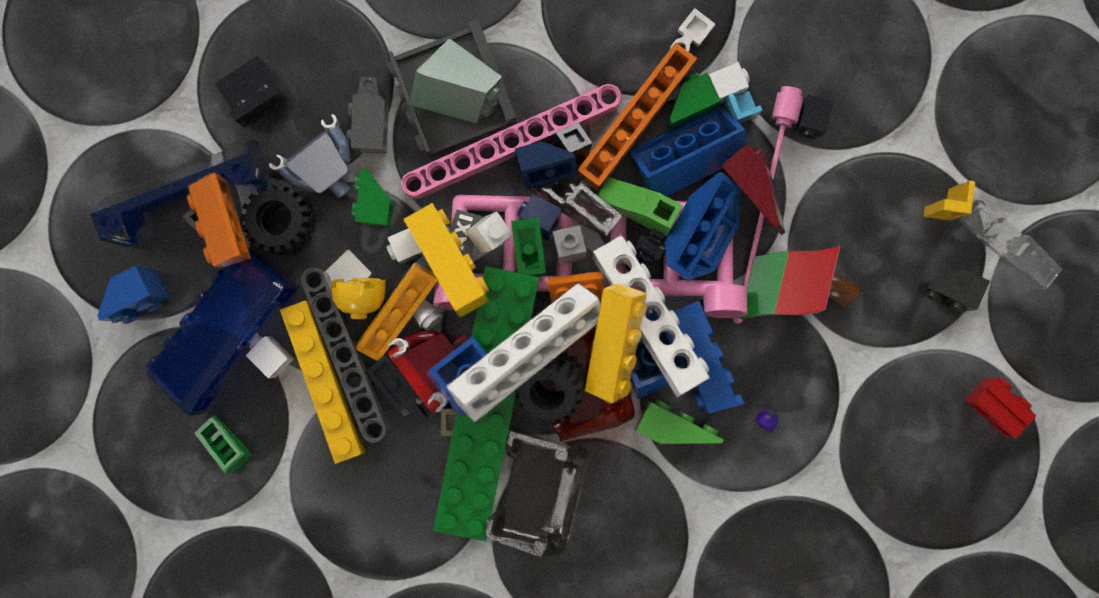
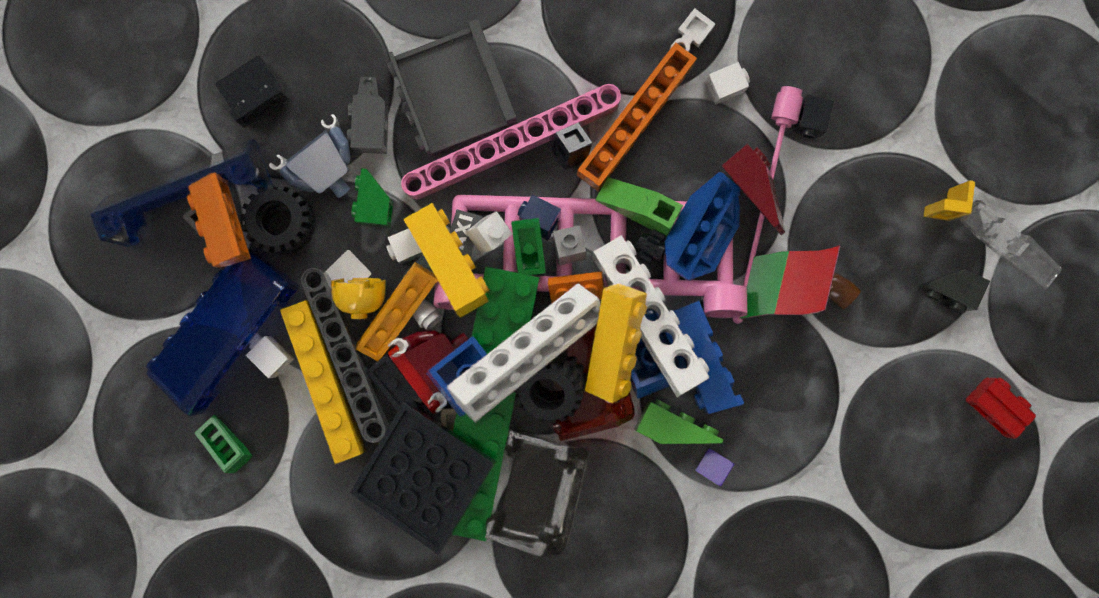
blue slope [97,266,170,324] -> none
sand green slope [409,38,502,124] -> none
dark blue slope [515,141,578,189] -> none
clear smoke slope [518,175,623,237] -> none
blue slope [628,105,749,197] -> none
green slope [667,73,720,129] -> none
medium azure panel [723,91,763,124] -> none
dark purple hinge [754,409,778,433] -> none
none -> black plate [350,401,497,554]
none -> slope [695,448,734,487]

